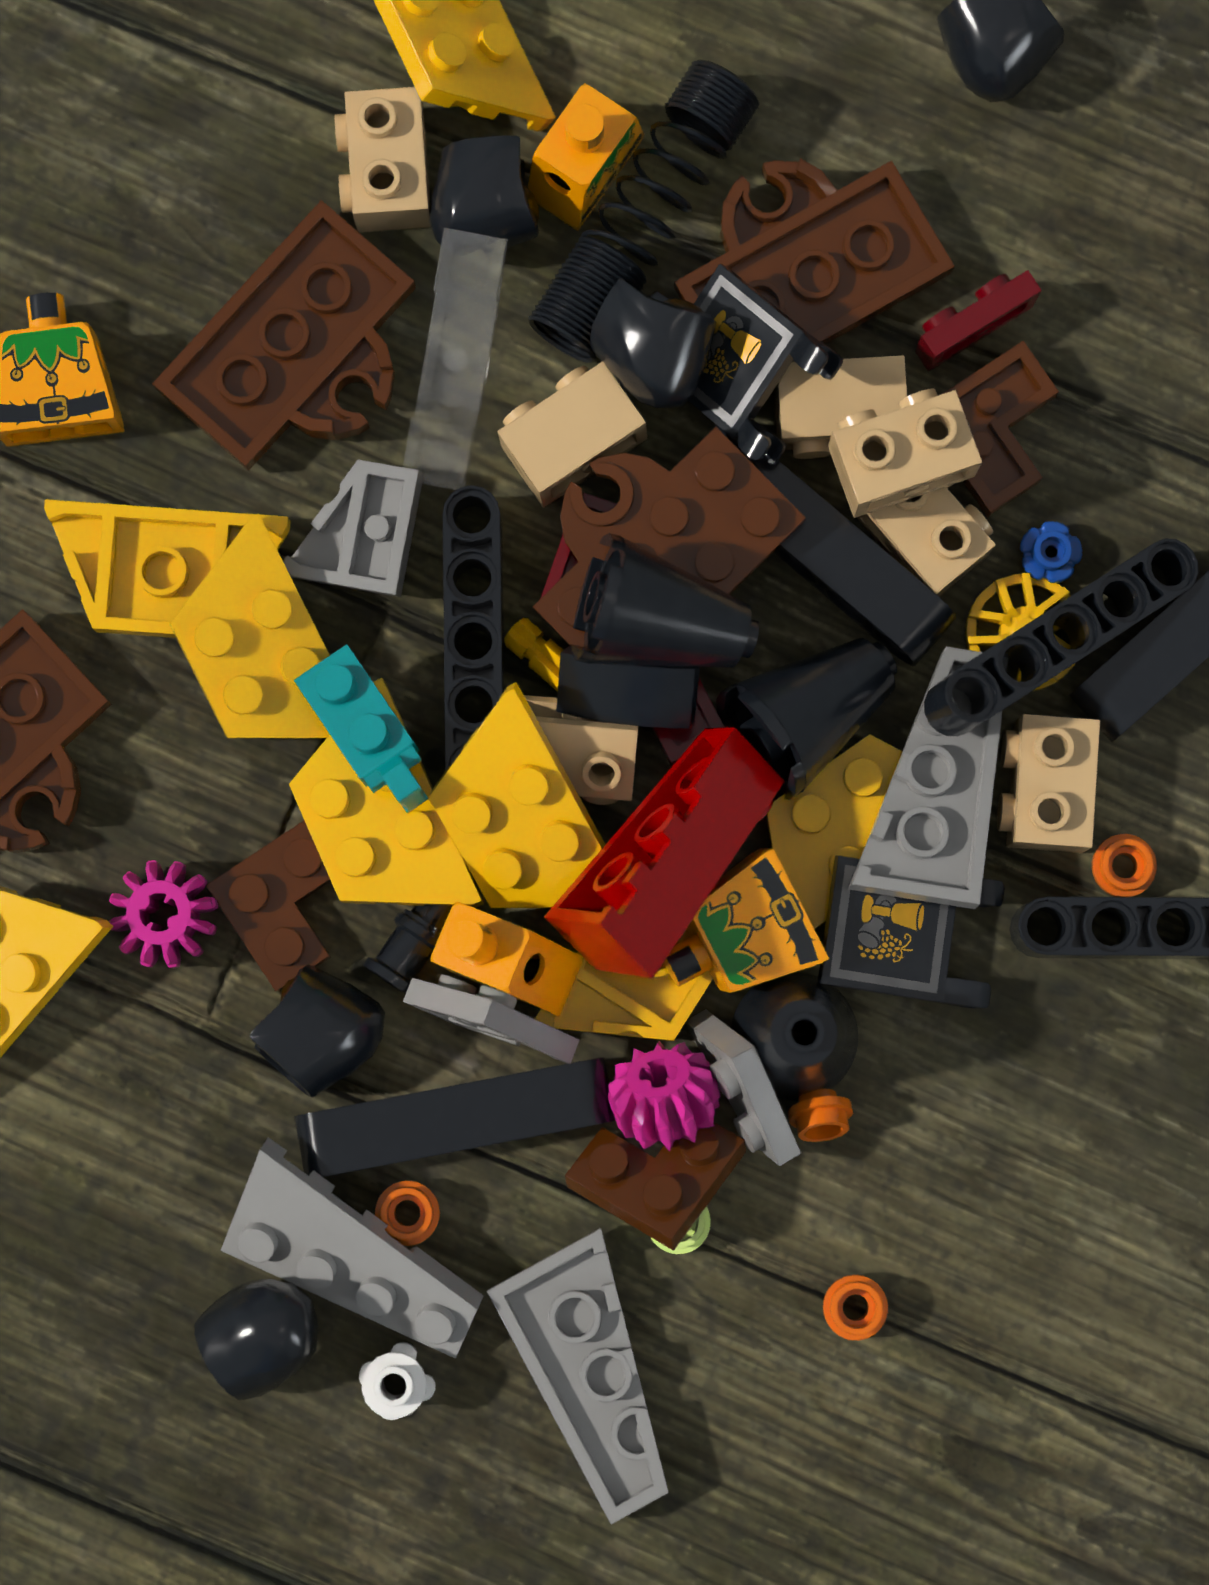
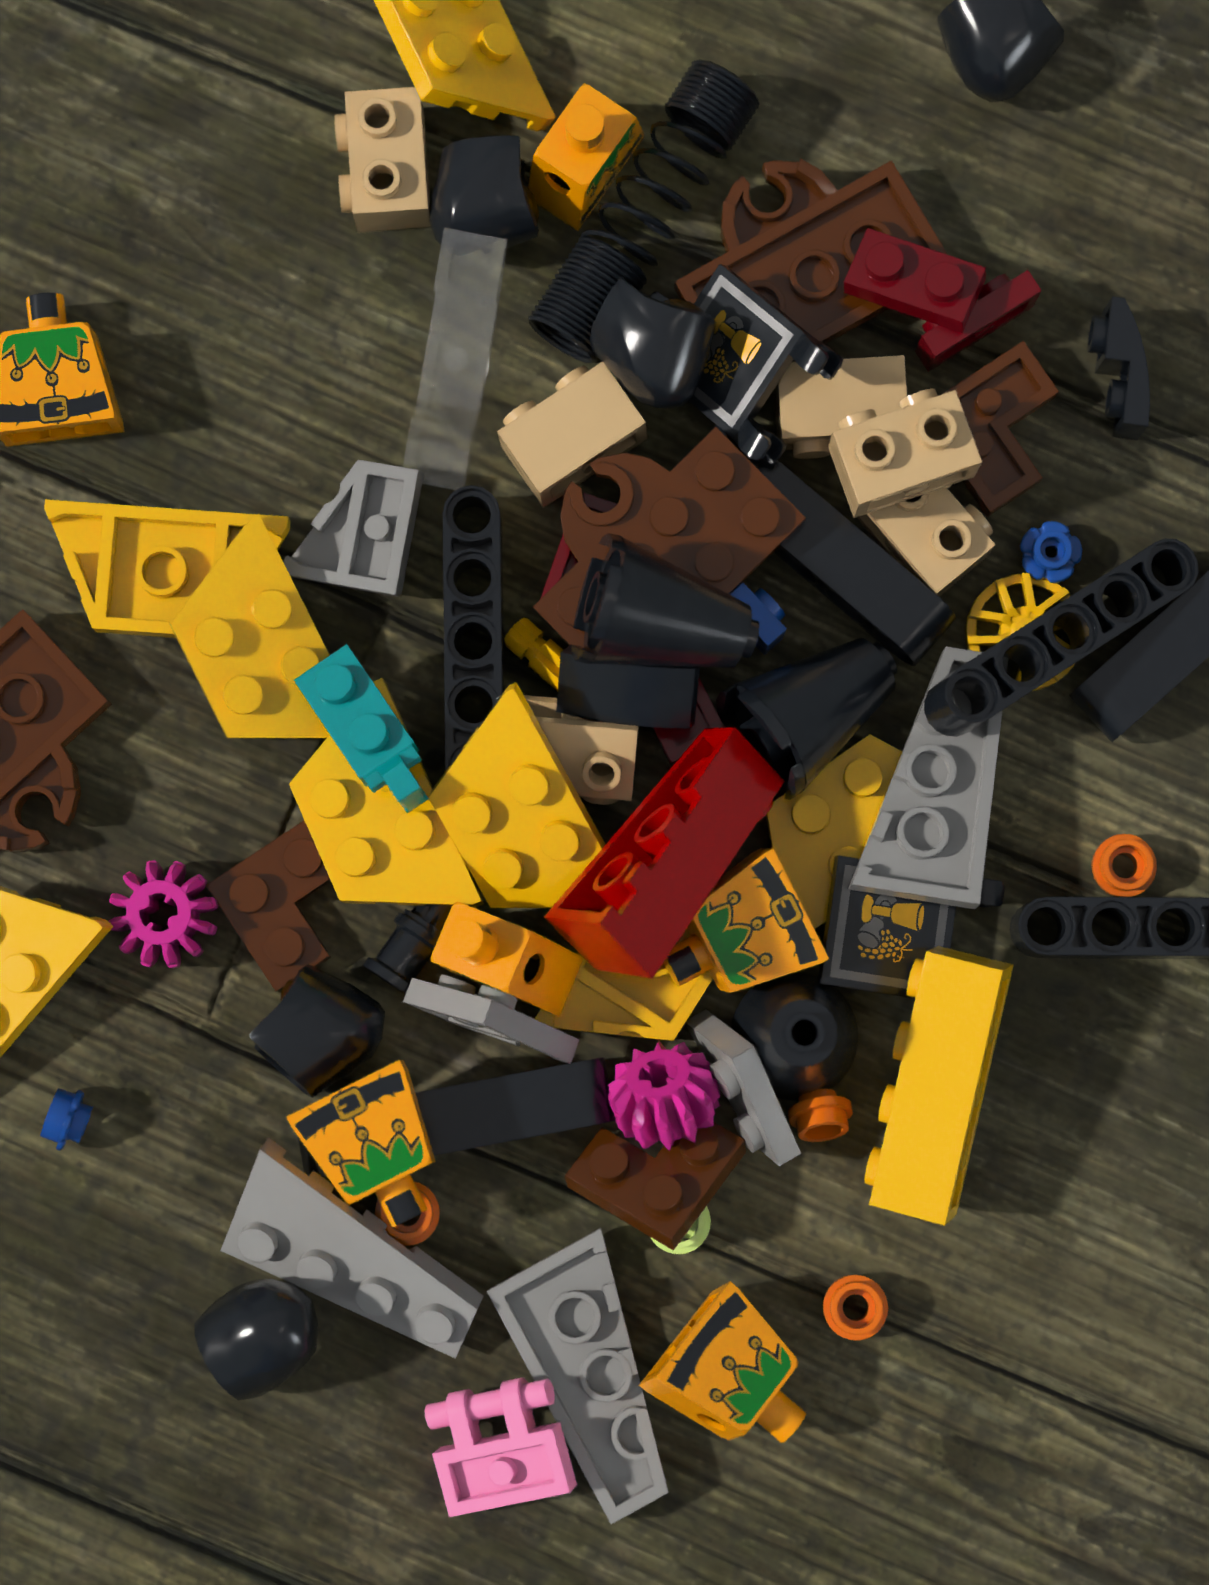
reddish brown plate [152,200,416,471] -> none
white brick [359,1342,436,1420] -> none
tan brick [997,714,1100,853] -> none
none -> blue plate [40,1088,93,1151]
none -> torso [286,1060,435,1228]
none -> bright pink plate [425,1377,577,1517]
none -> light orange torso [639,1281,806,1443]
none -> blue plate [730,583,787,655]
none -> dark red plate [844,228,986,333]
none -> yellow brick [864,946,1013,1226]
none -> black slope [1087,296,1150,440]

